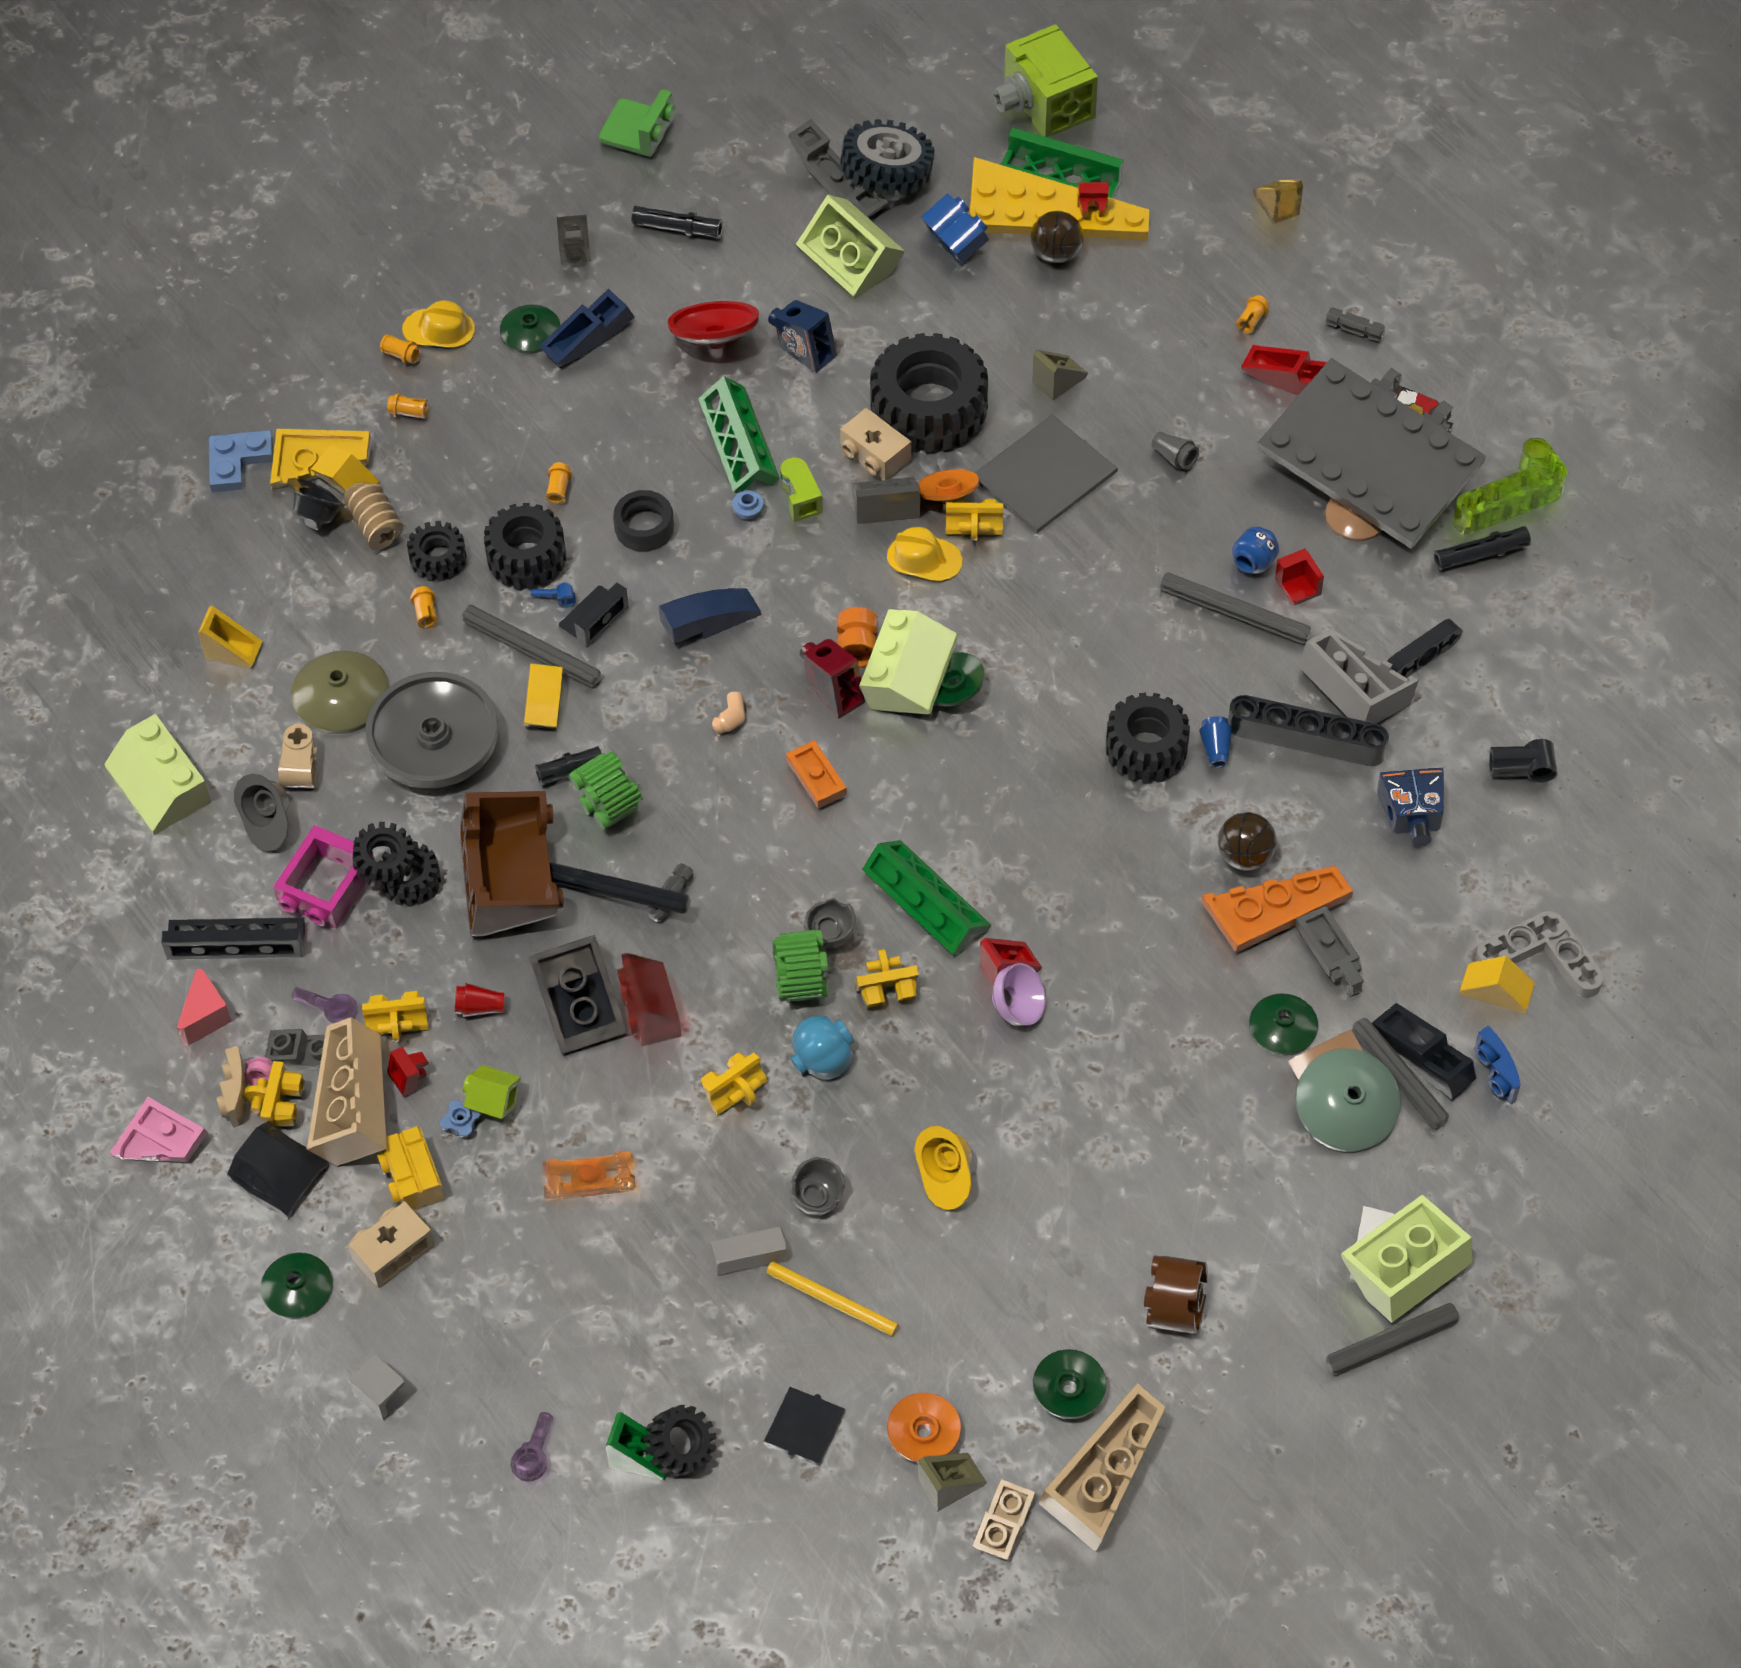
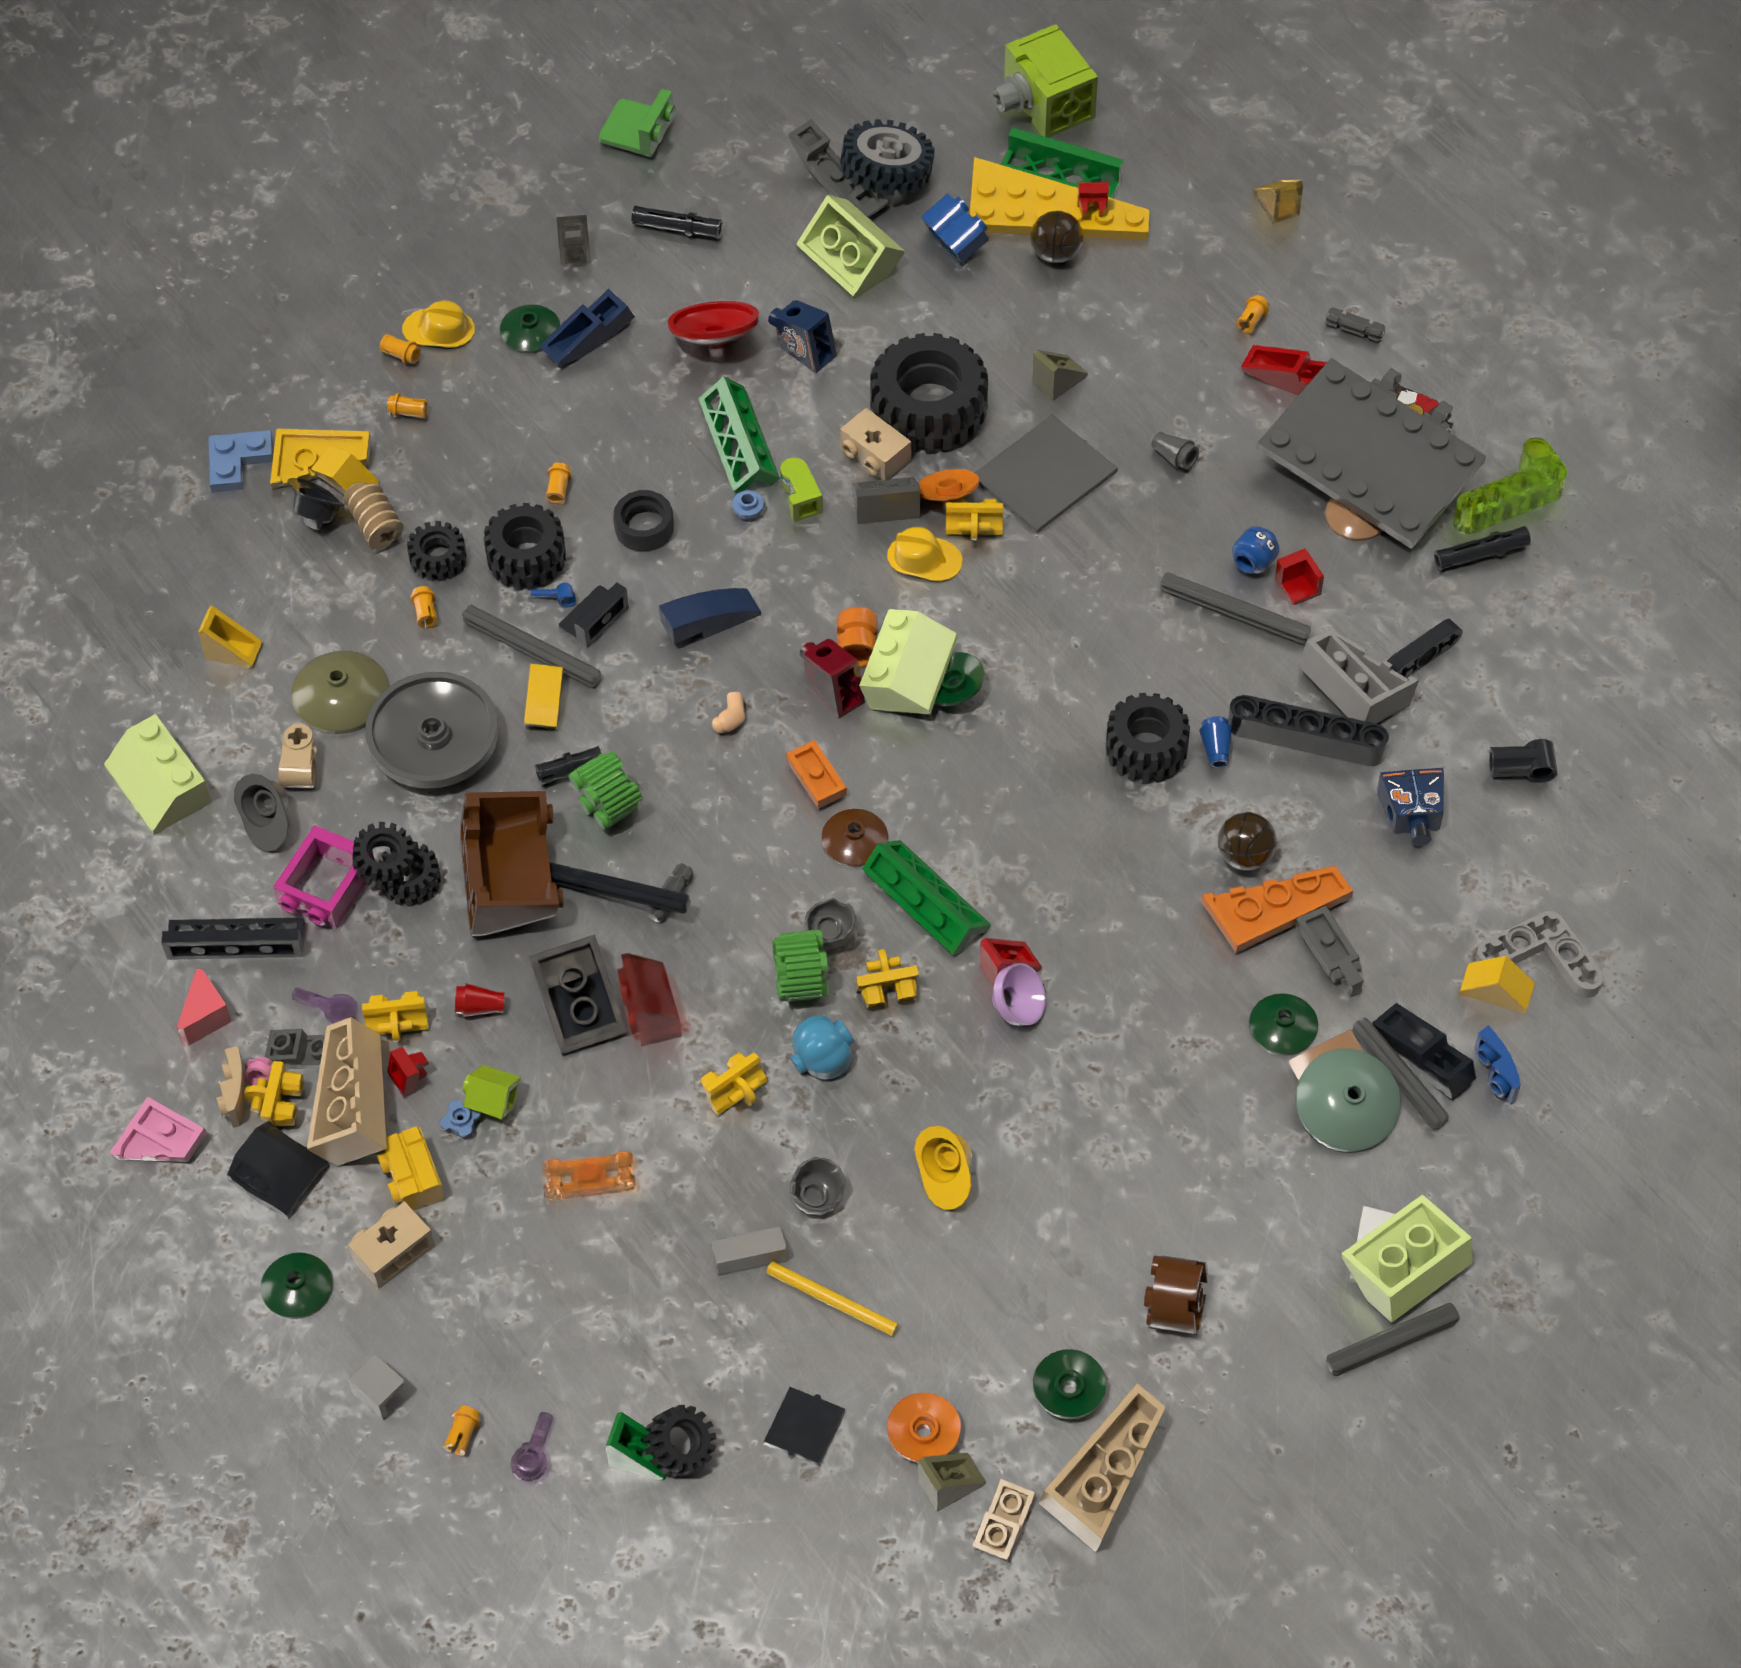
none -> light orange pin [443,1405,481,1456]
none -> reddish brown dish [821,809,888,867]

